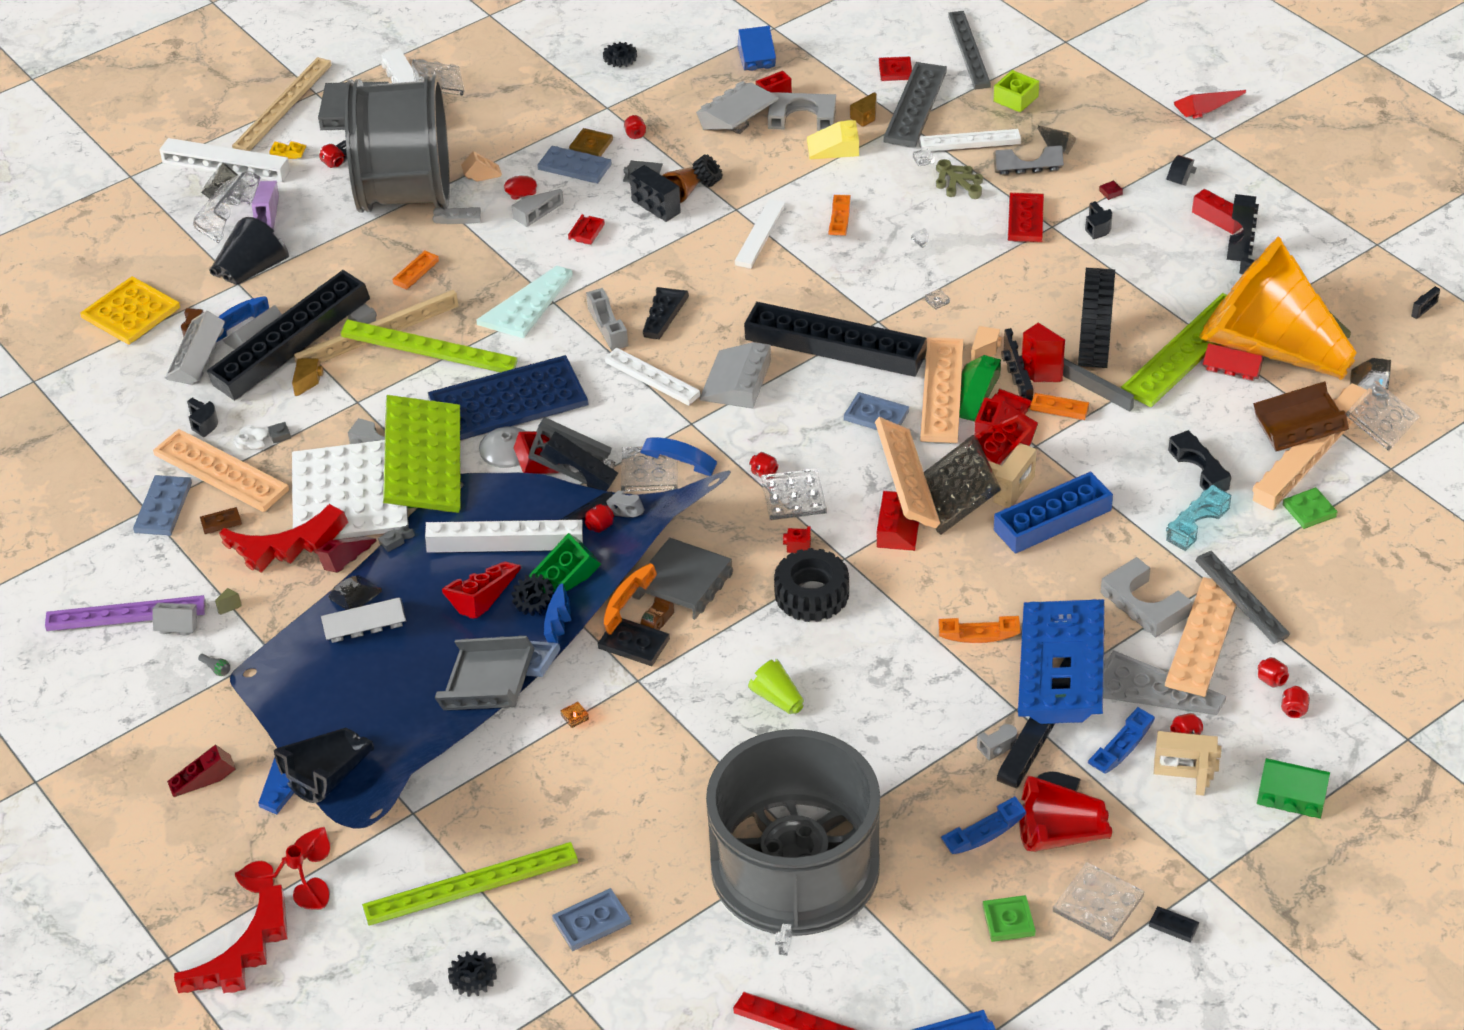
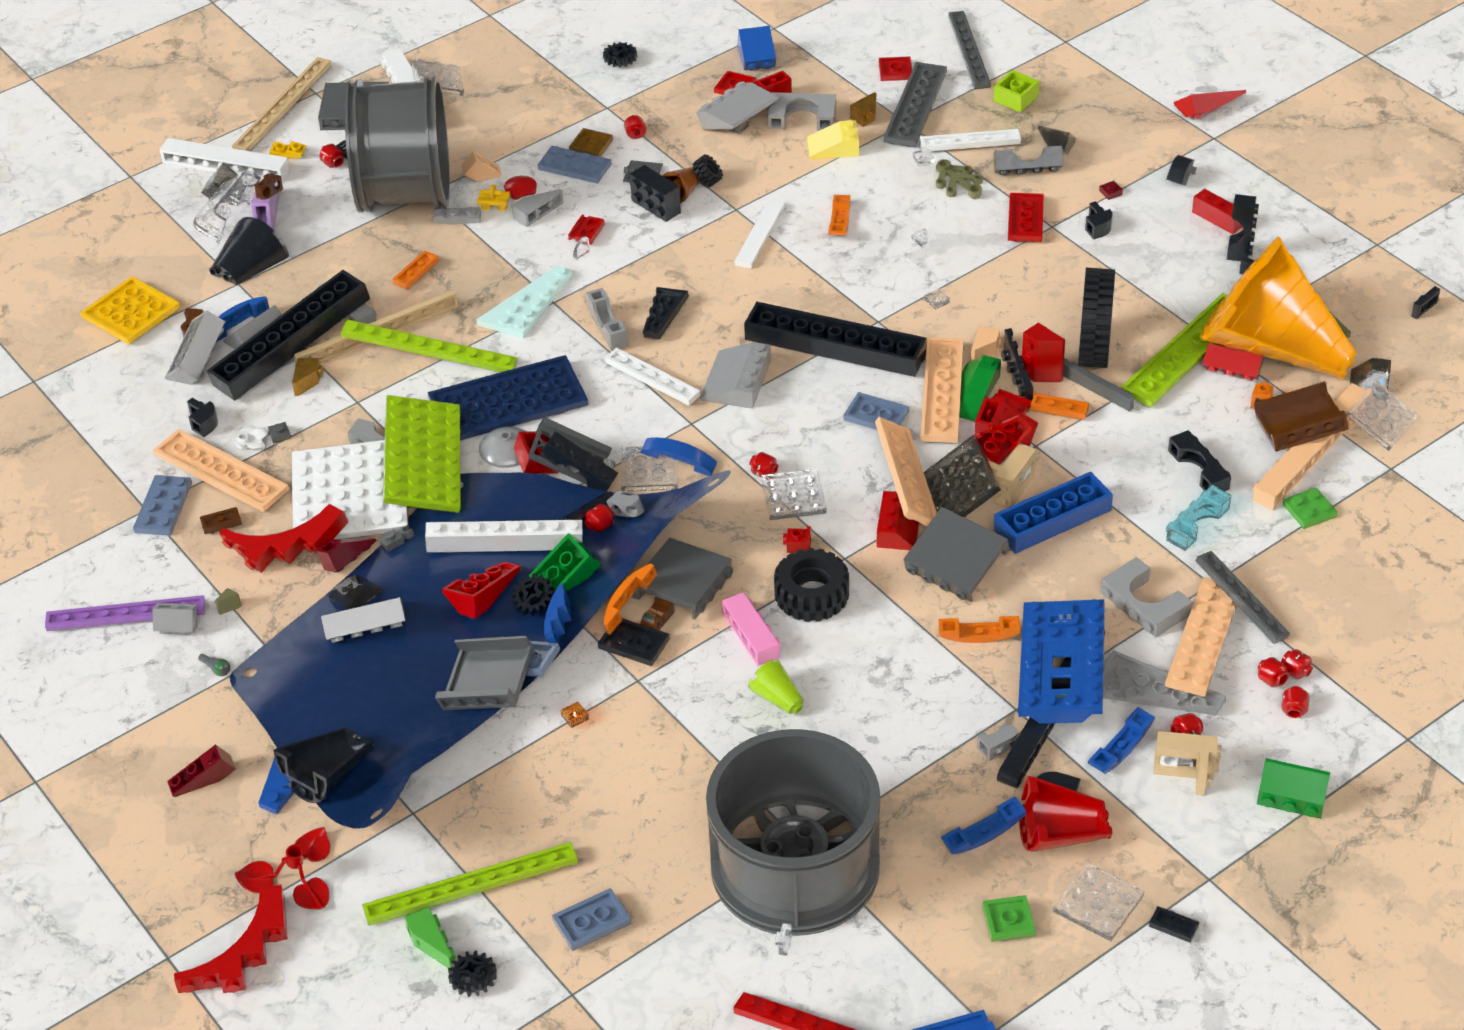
none -> reddish brown leg [254,173,283,200]
none -> bright green slope [404,907,456,968]
none -> yellow hips [477,185,510,211]
none -> clear tile [573,236,590,259]
none -> red tile [714,71,756,95]
none -> bright pink brick [722,592,781,666]
none -> dark grey panel [903,507,1010,602]
none -> orange brick [1250,382,1274,409]
none -> red head [1281,649,1313,679]

